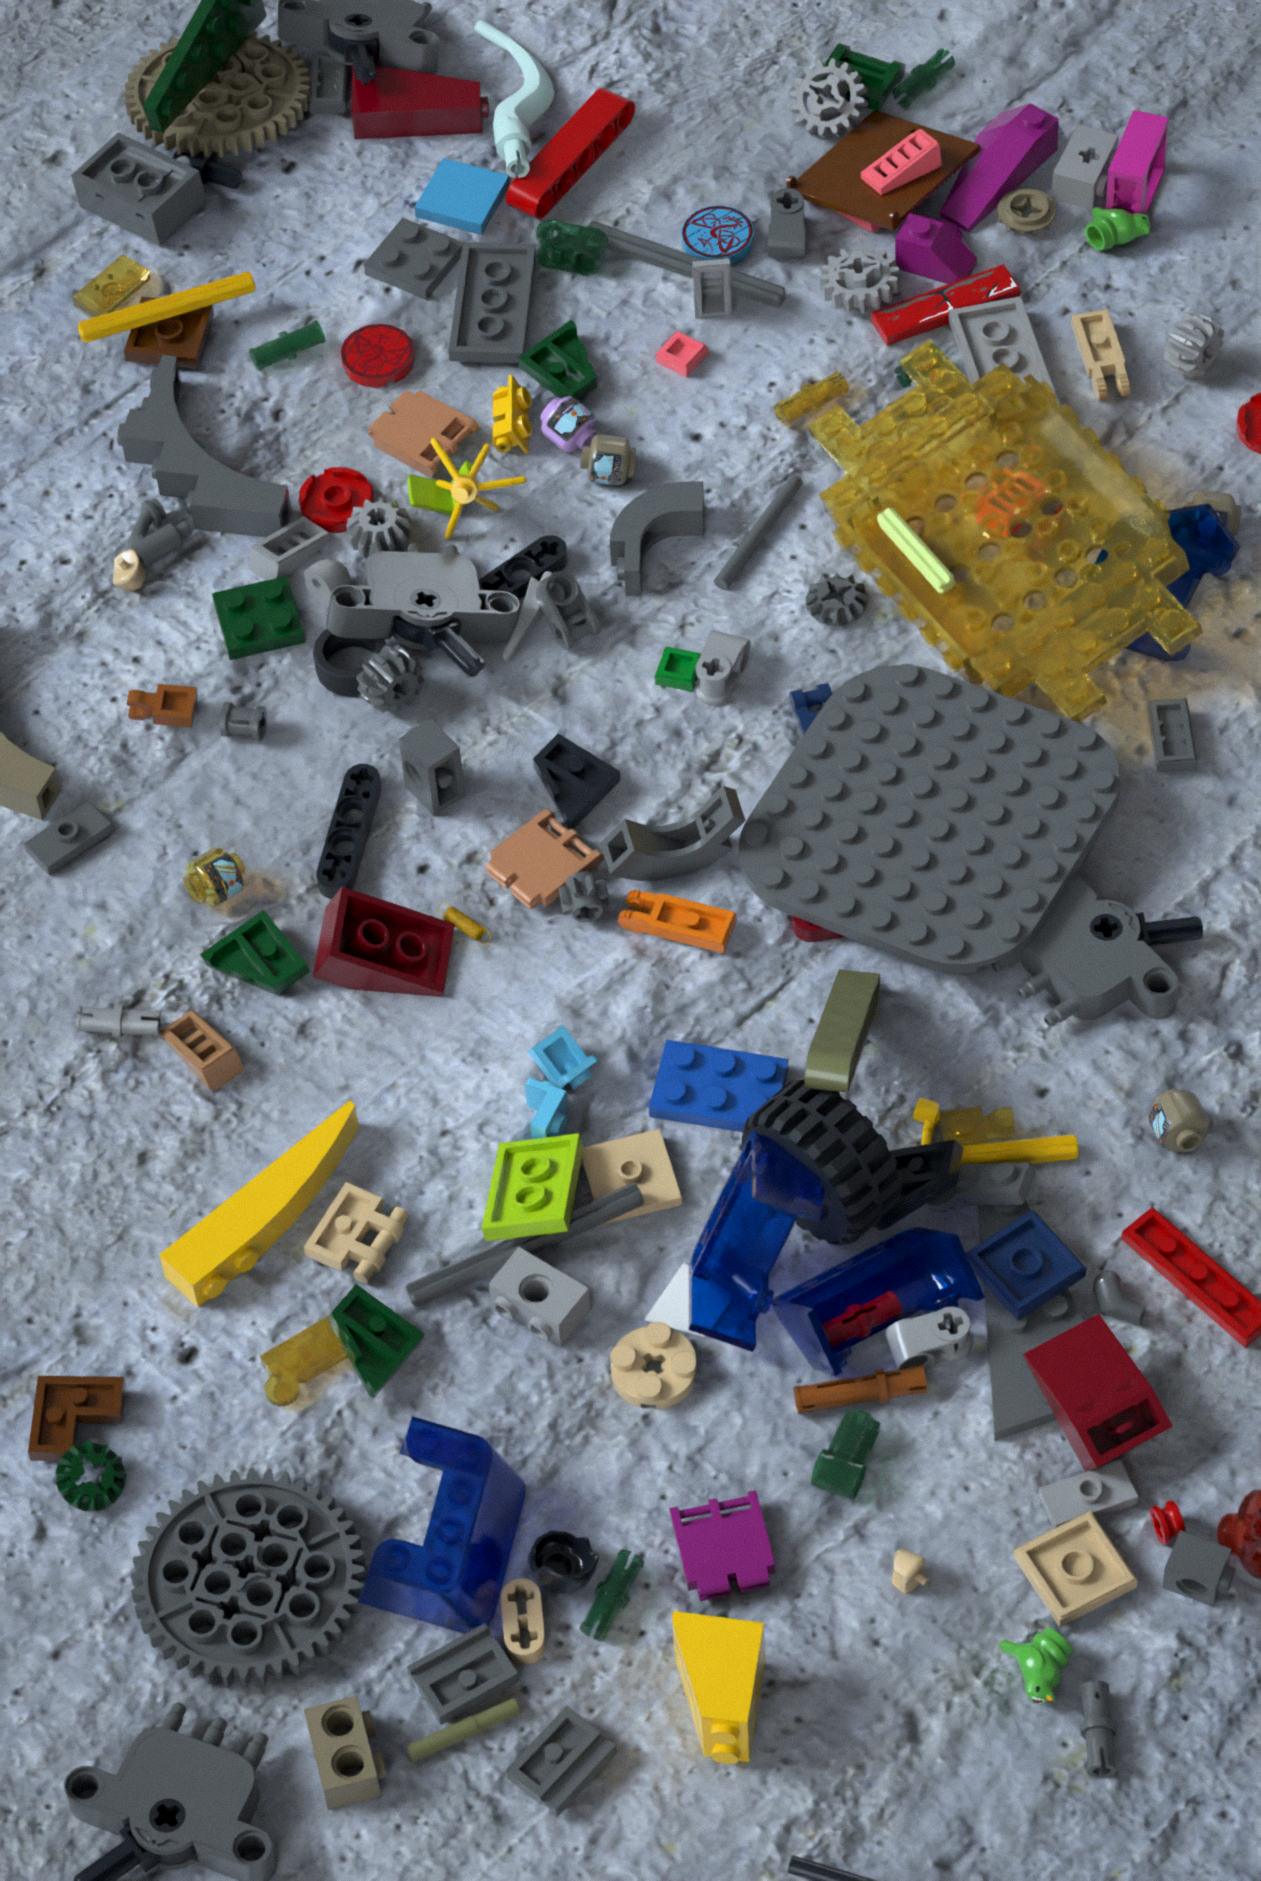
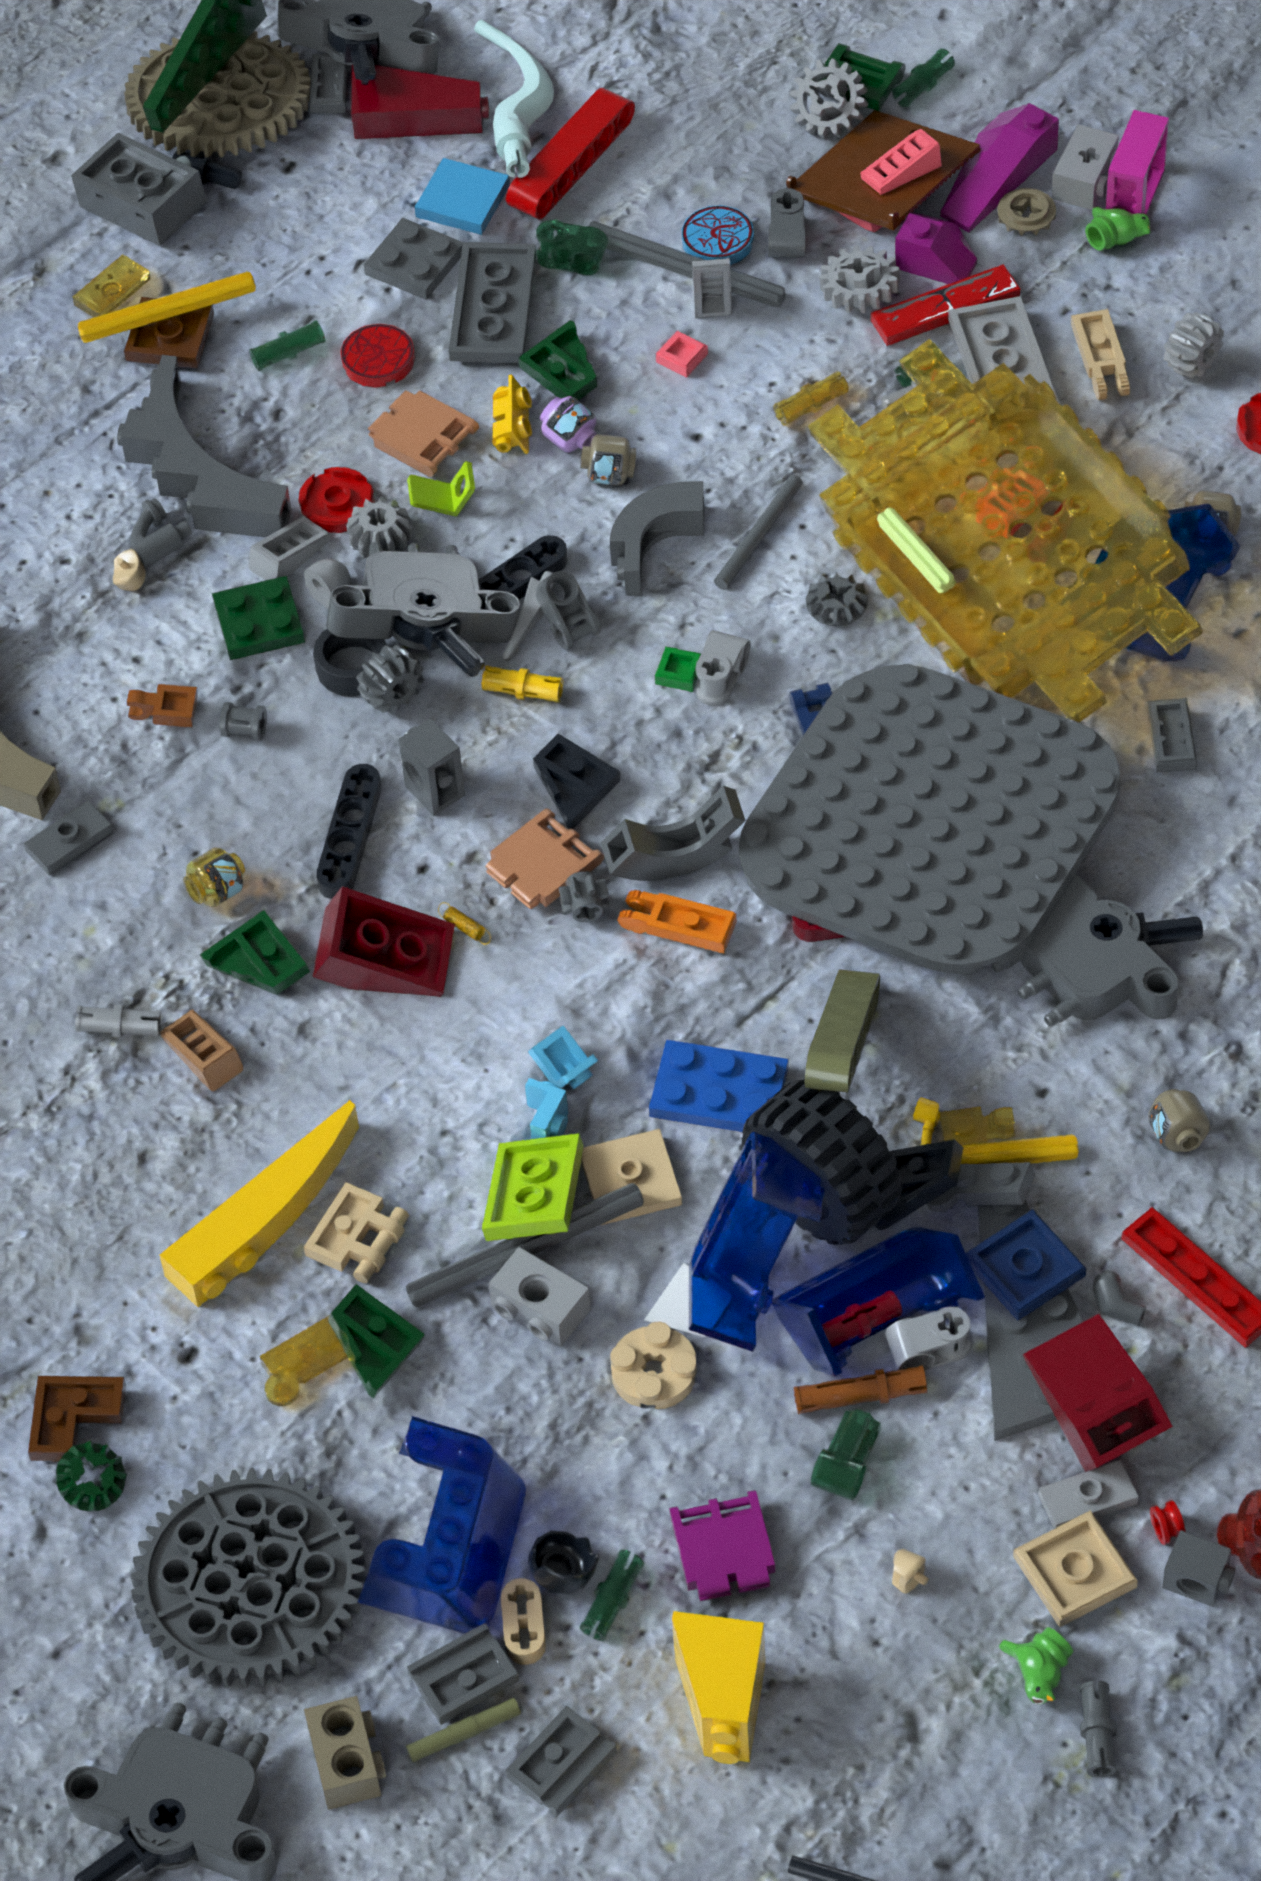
yellow plant [430,438,527,540] -> none
none -> yellow pin [481,665,564,703]

